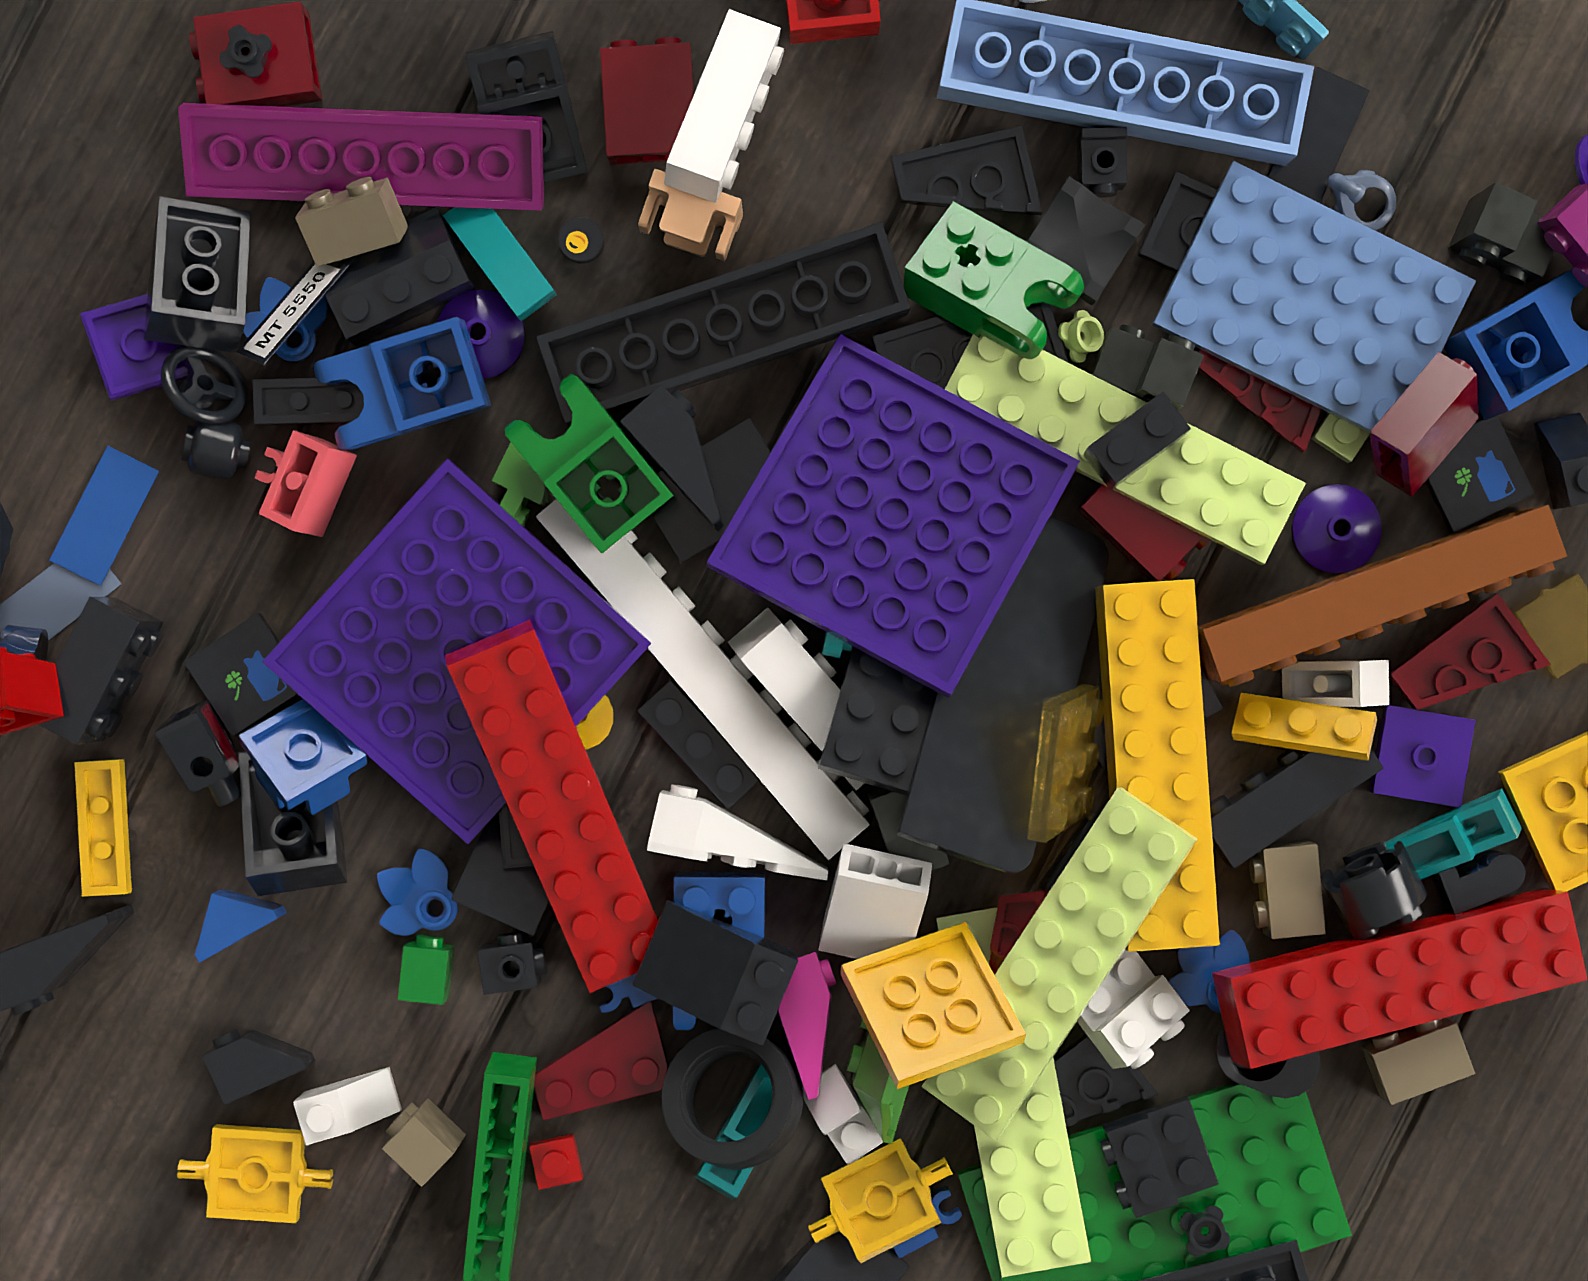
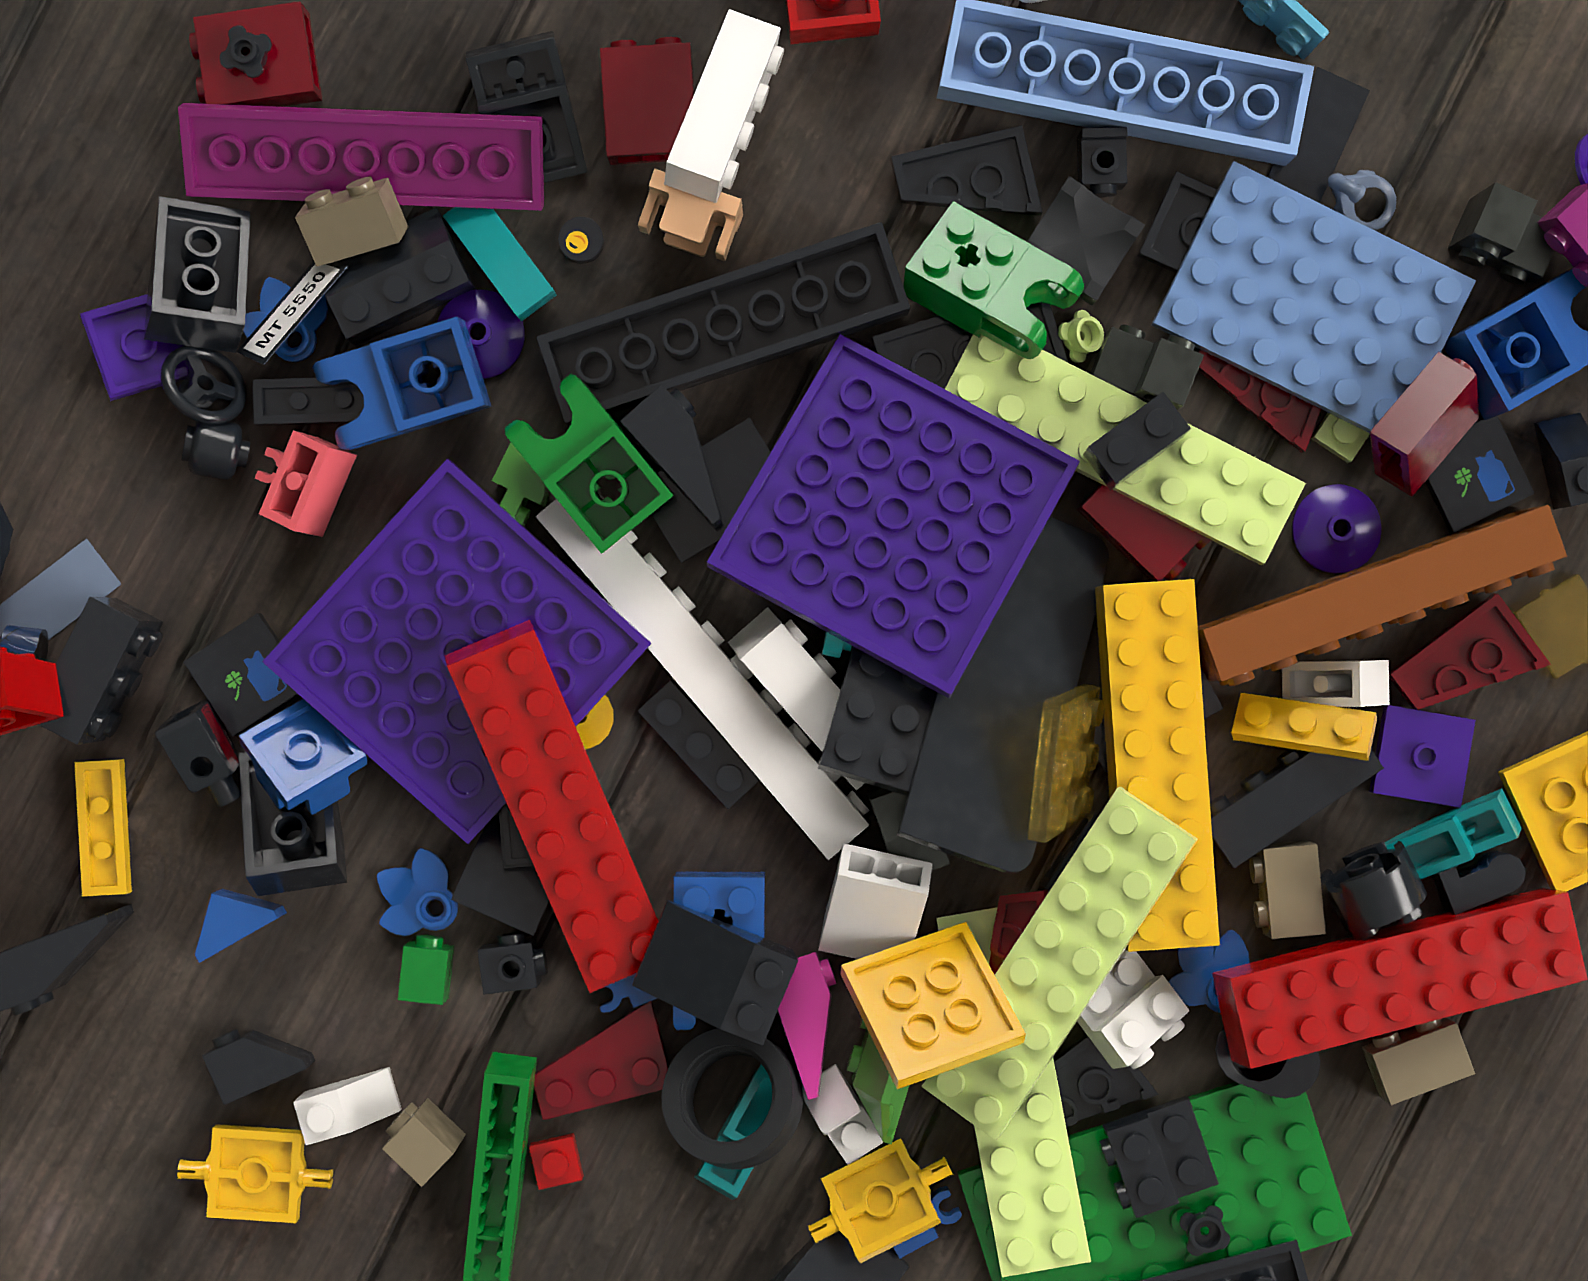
blue sticker [49,446,159,586] -> none
white wedge [647,784,828,880] -> none

